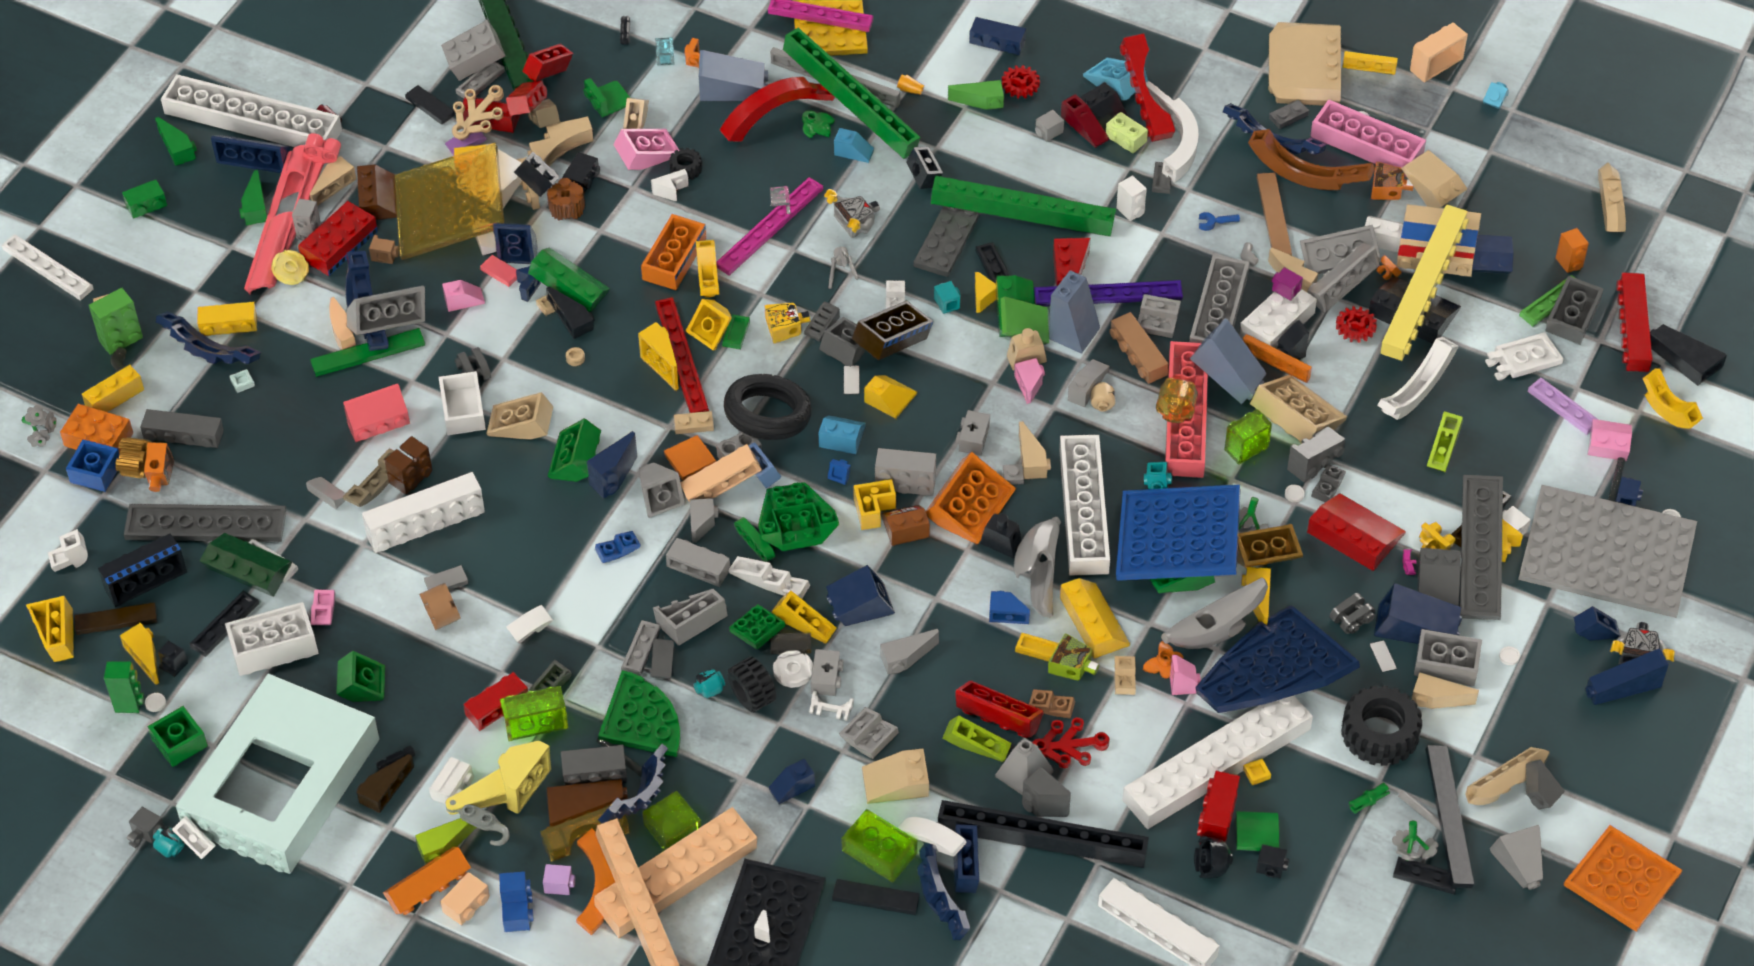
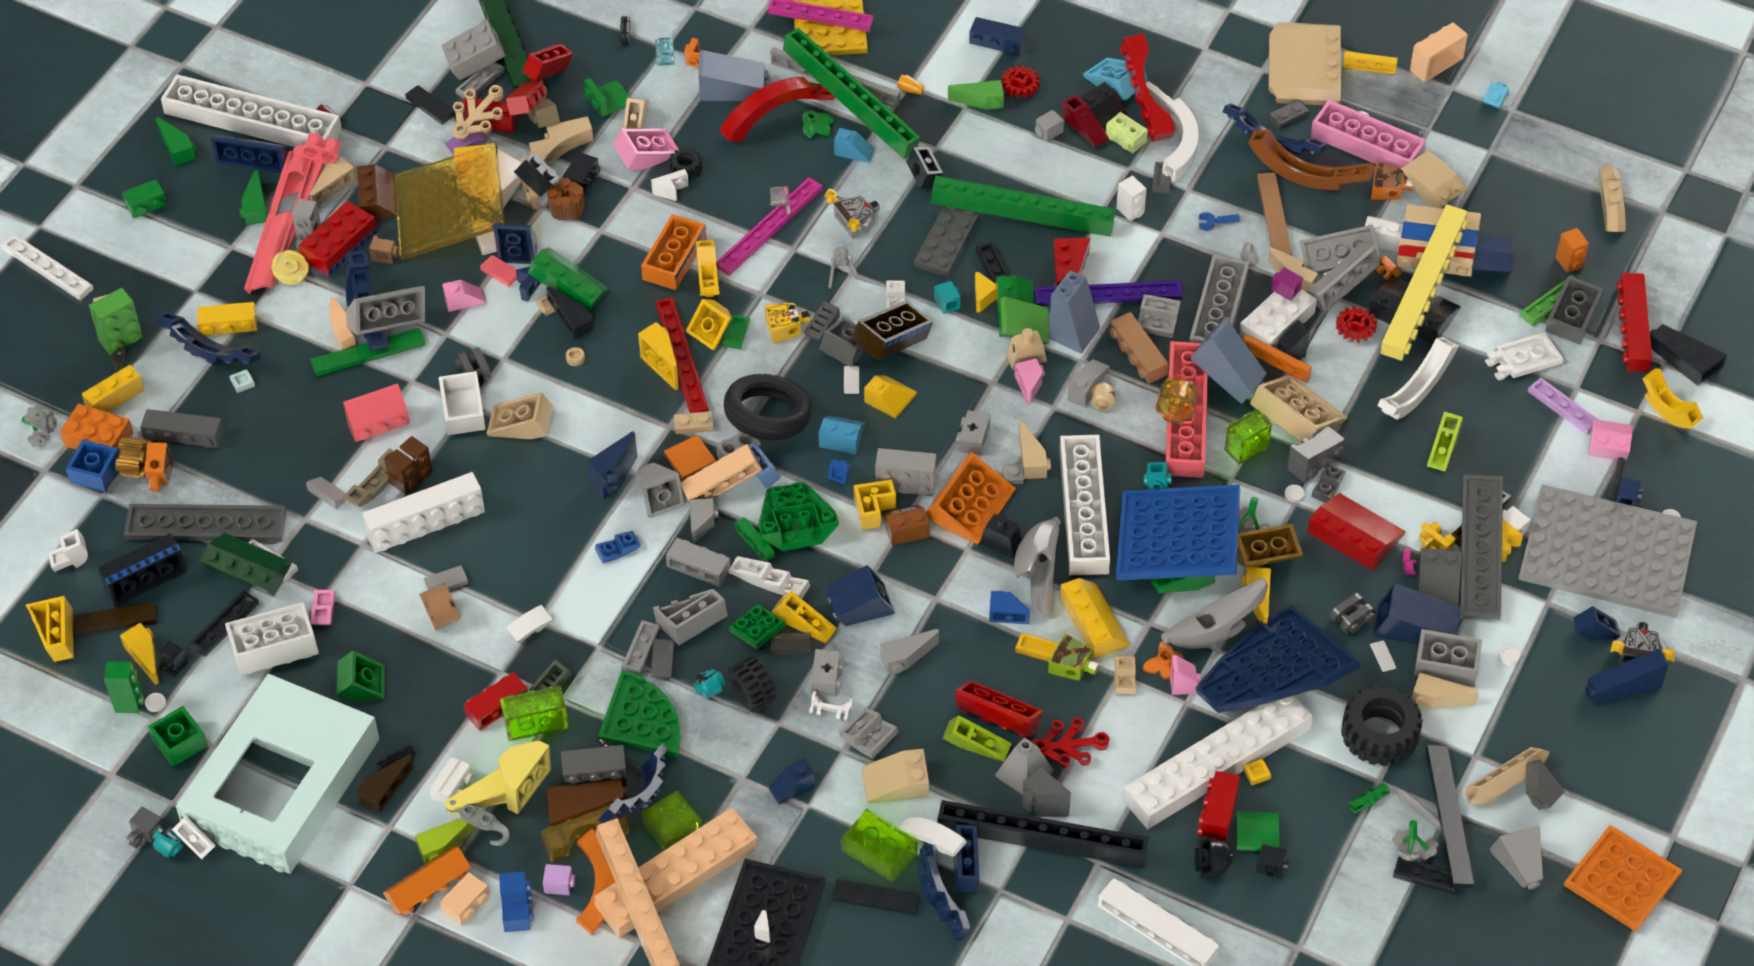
green slope [547,418,601,482] -> none
white tile [773,650,813,688] -> none
medium nougat slope [1029,689,1075,718] -> none

